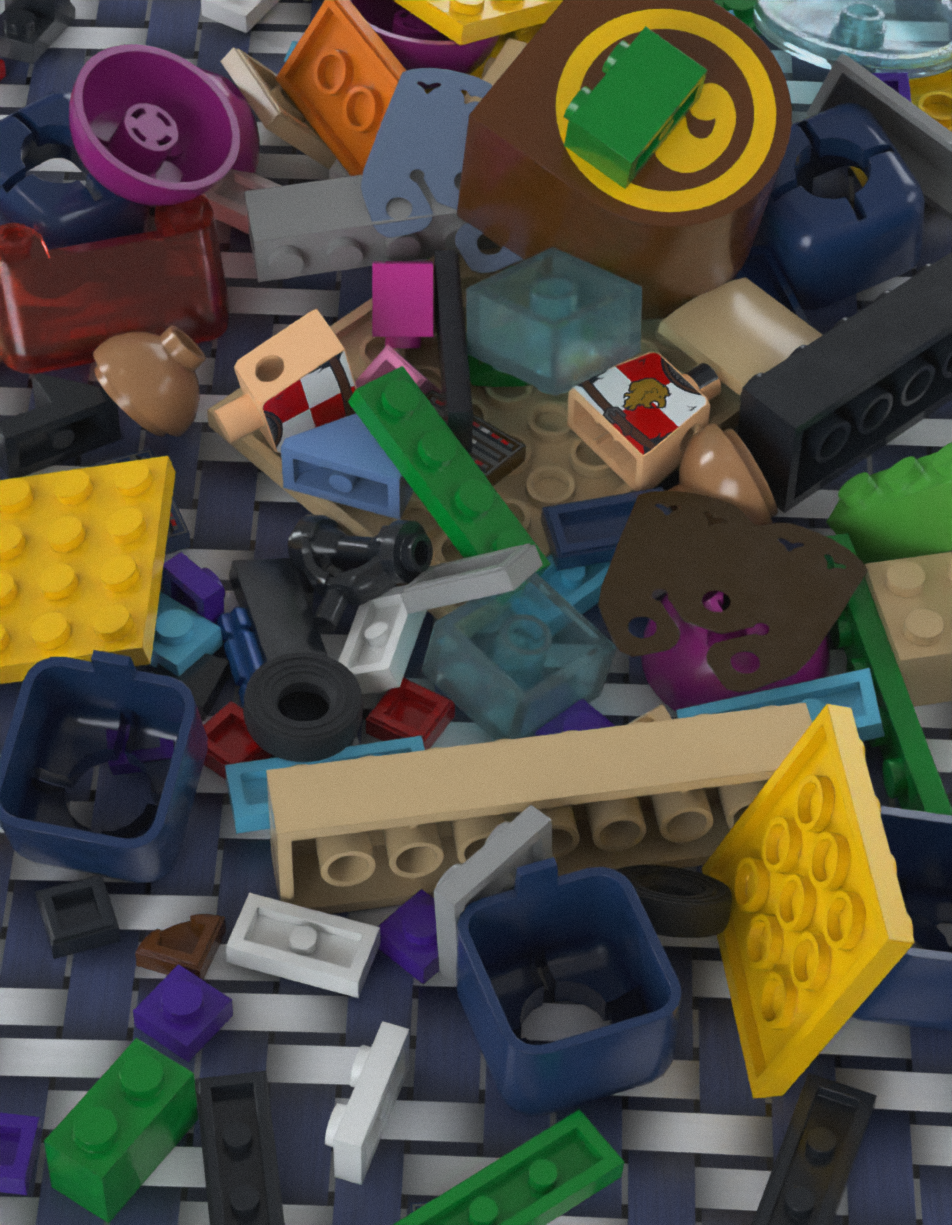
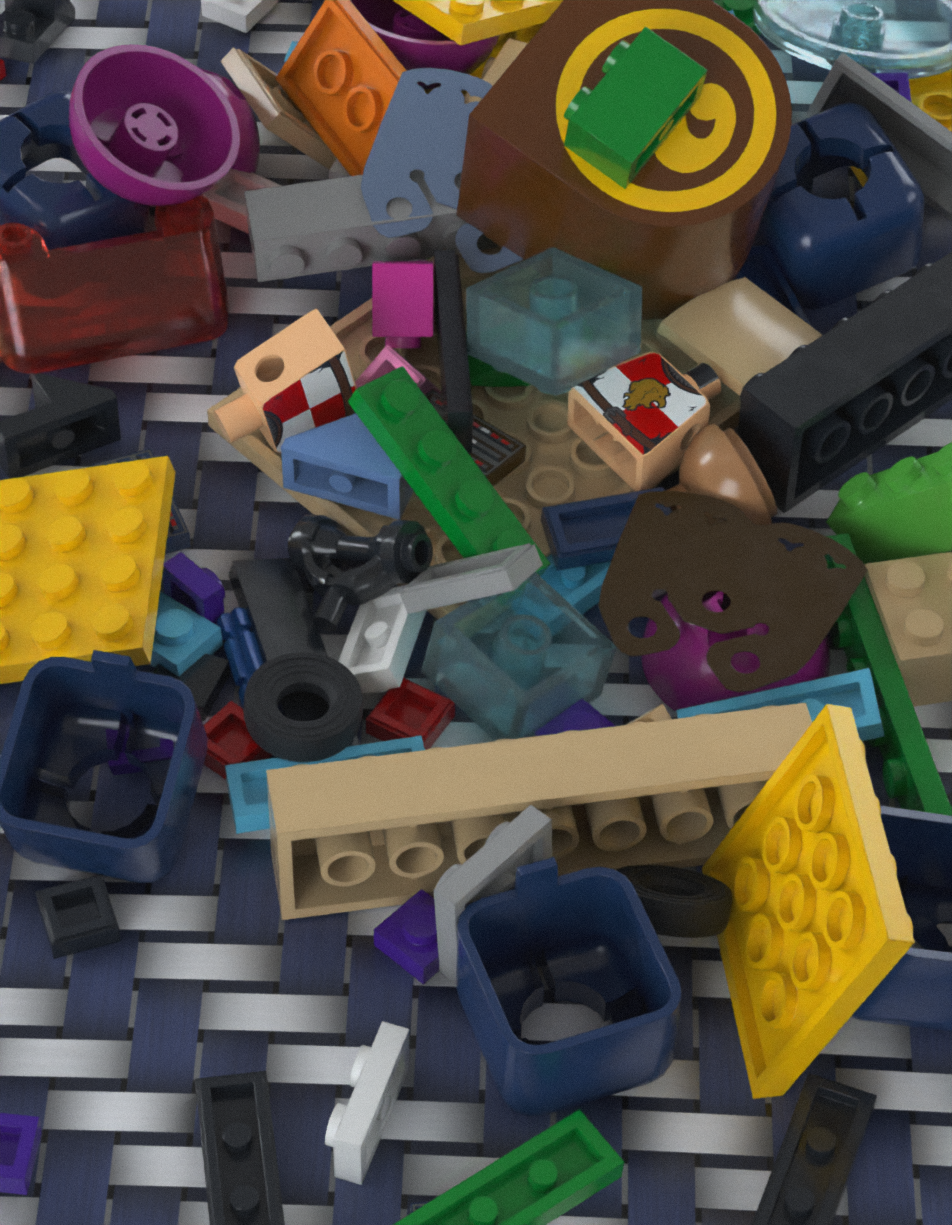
green brick [44,1038,198,1224] -> none
medium nougat piece [93,325,206,437] -> none
dark purple plate [133,964,233,1062] -> none
reddish brown tile [135,914,226,980] -> none
white plate [226,893,380,998] -> none

